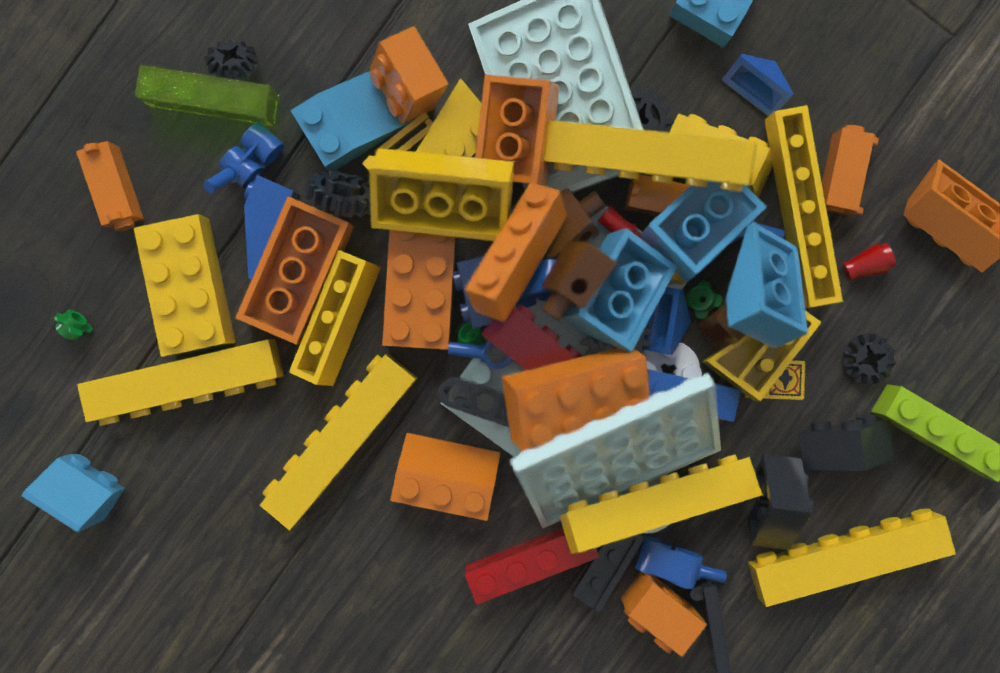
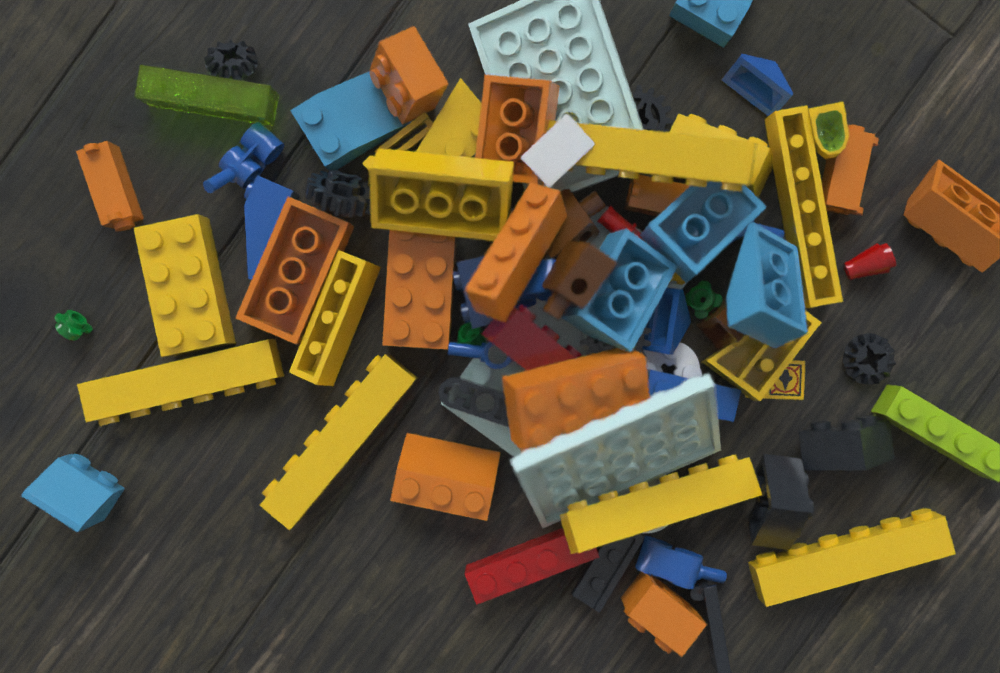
none -> white sticker [521,114,595,187]
none -> rock [808,102,849,159]

